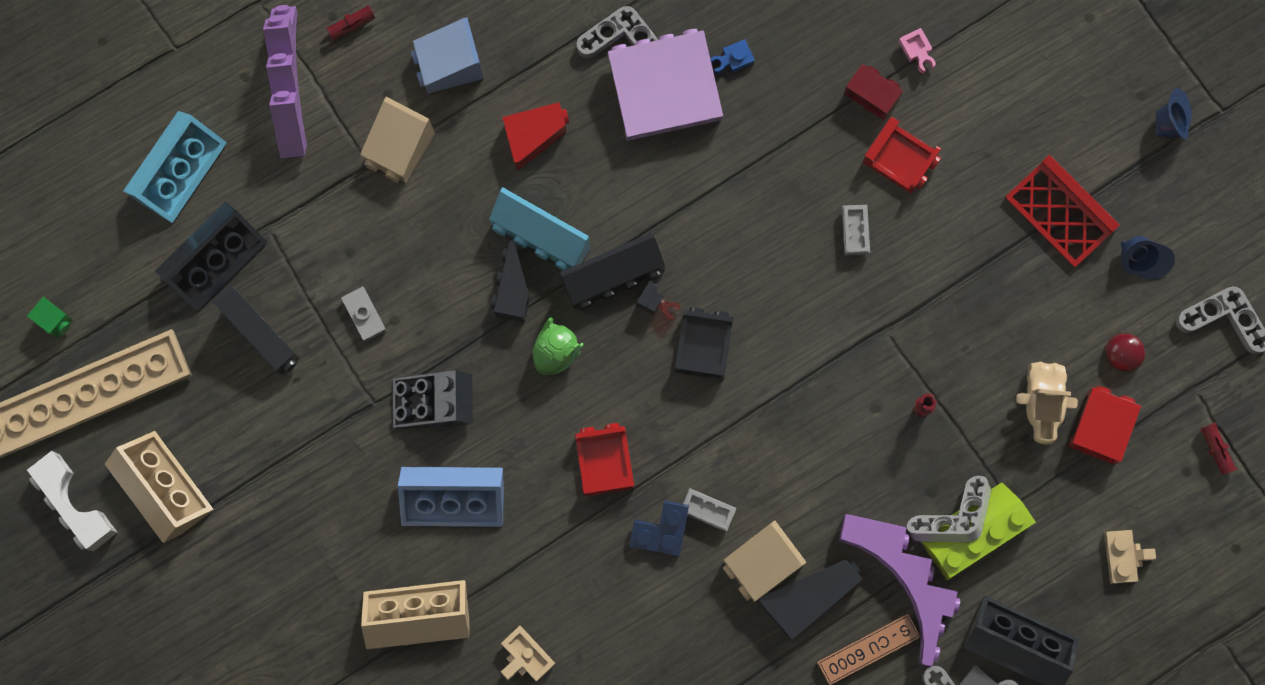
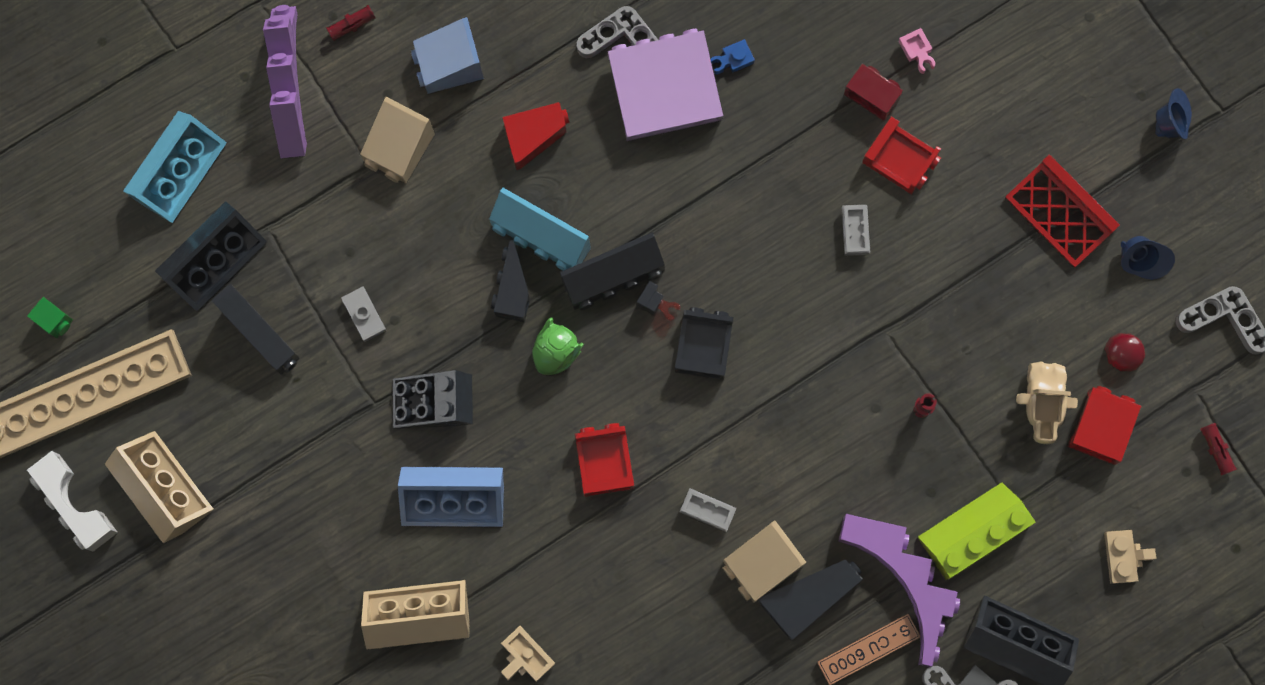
dark blue plate [630,500,689,556] -> none
light grey beam [907,476,991,542] -> none

